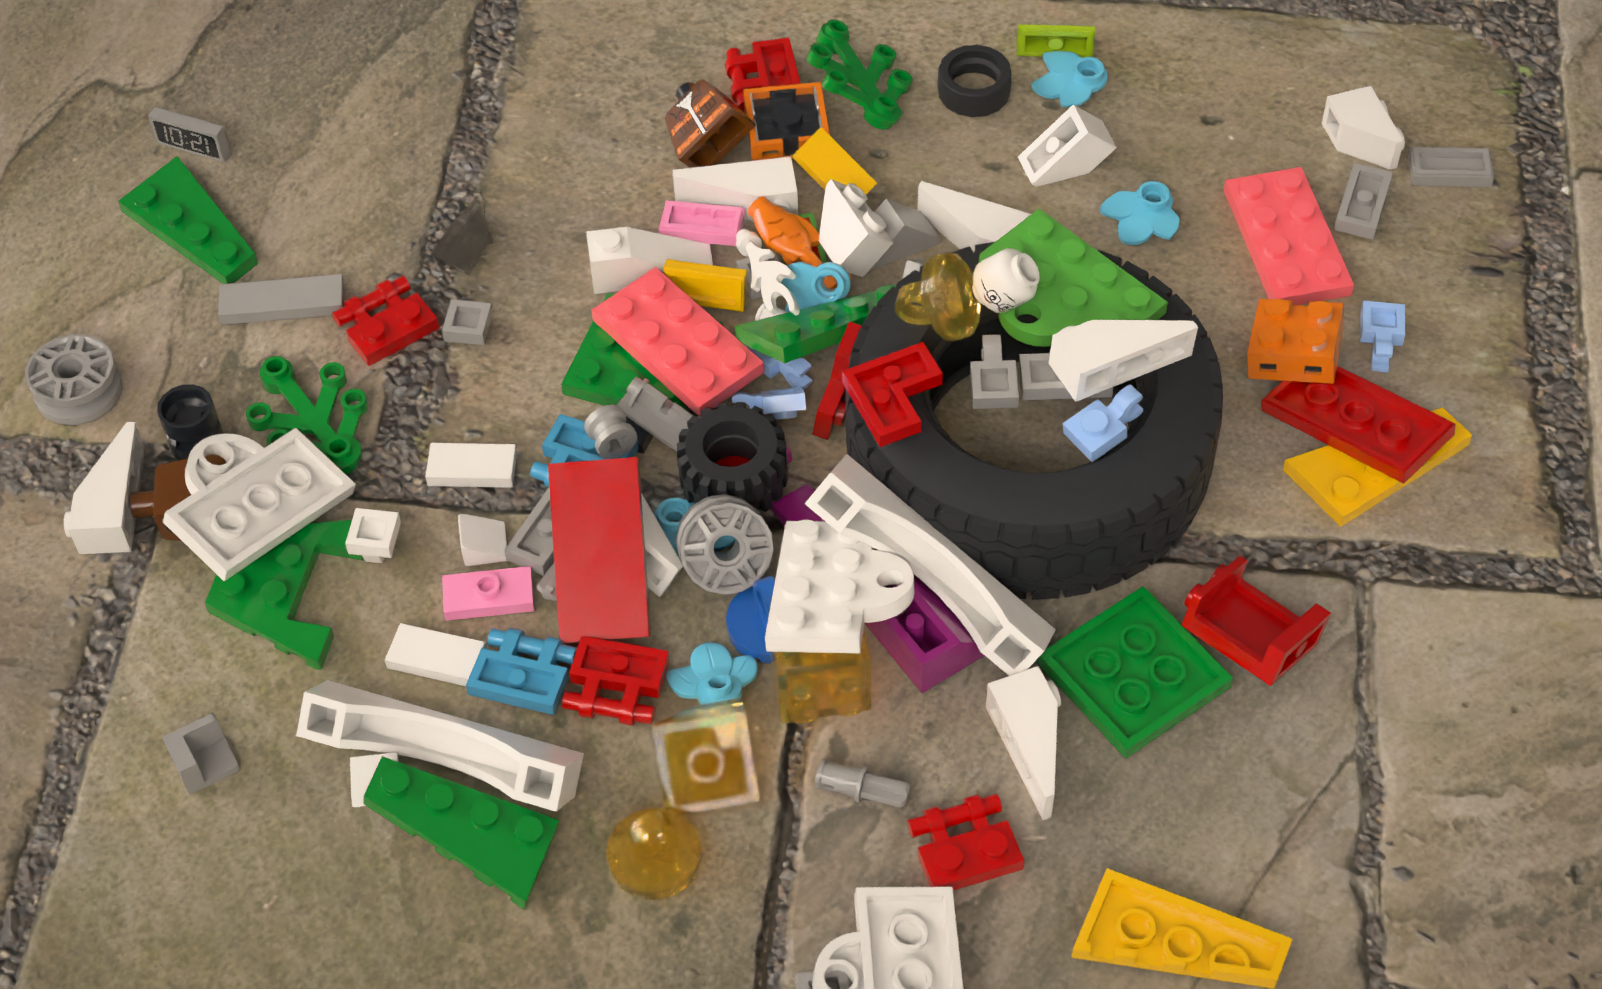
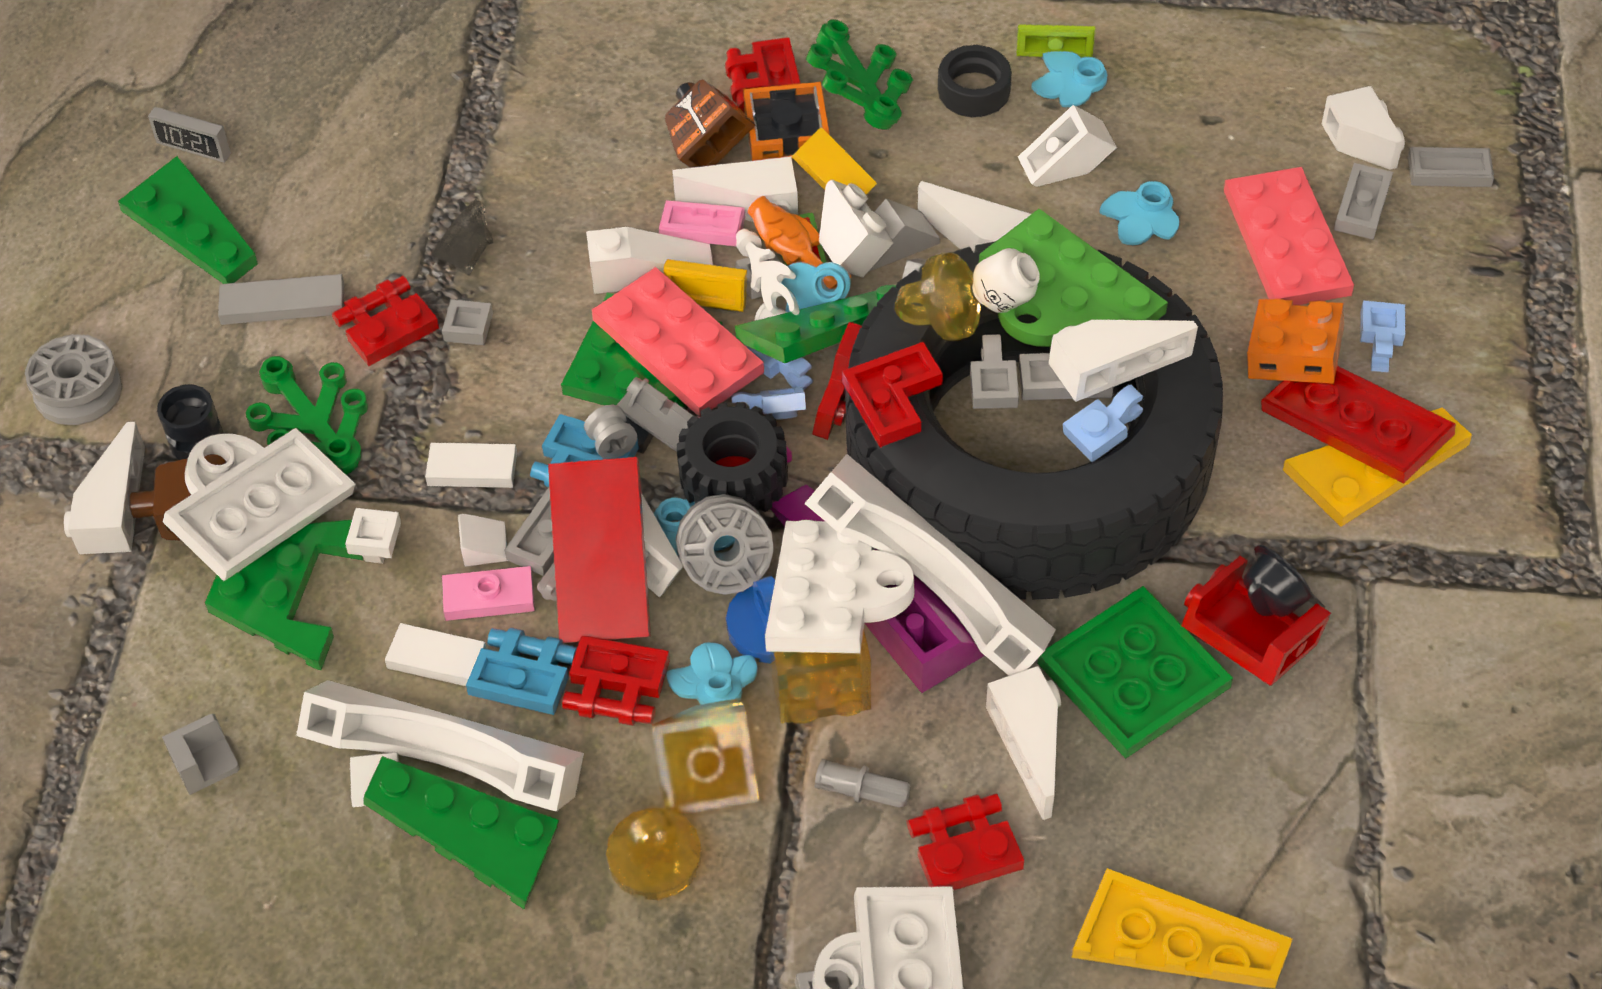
none -> black piece [1243,545,1325,617]

